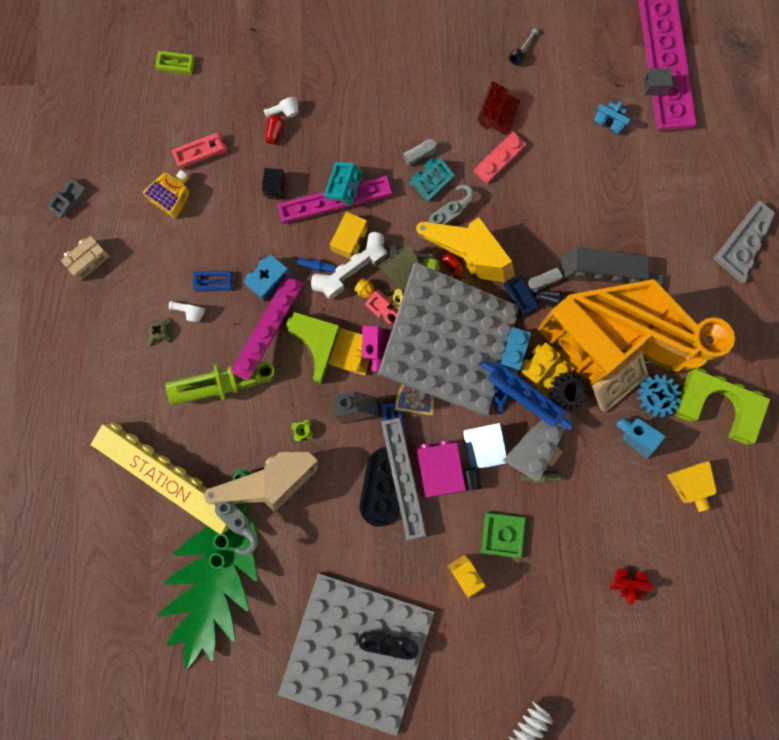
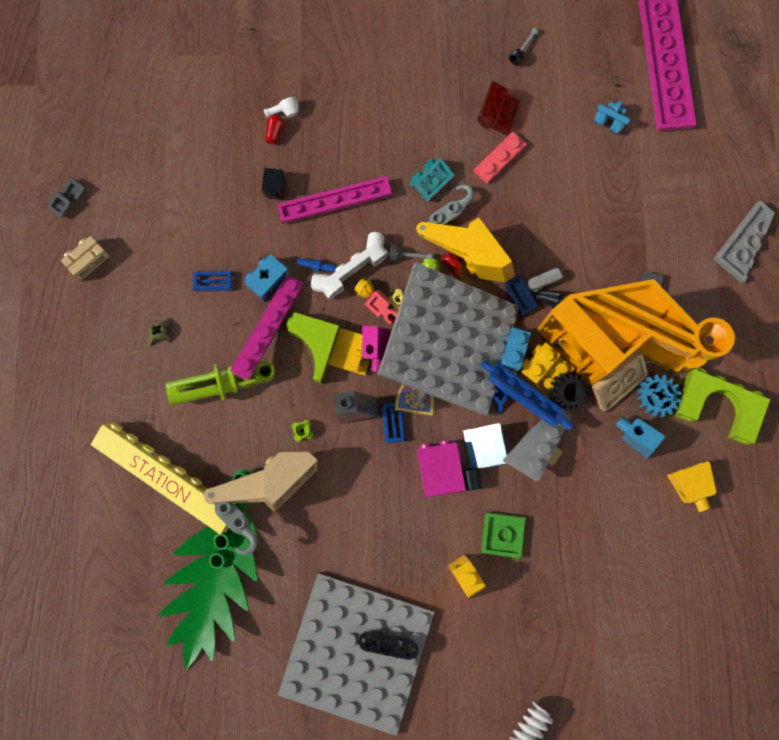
torso [142,170,190,219] -> none
lime tile [155,51,195,75] -> none
white bar [169,300,205,323] -> none
coral plate [171,132,228,169] -> none
teal bracket [323,162,363,206] -> none
yellow brick [329,211,369,259] -> none
black tile [359,447,400,527] -> none
olive torso [378,244,420,290] -> none
light grey tile [381,418,427,540] -> none
light grey bar [403,139,436,166] -> none
olive bar [520,472,561,483] -> none
dark grey wedge [560,247,649,284] -> none
red hips [610,568,653,605] -> none
dark grey brick [643,68,675,96] -> none

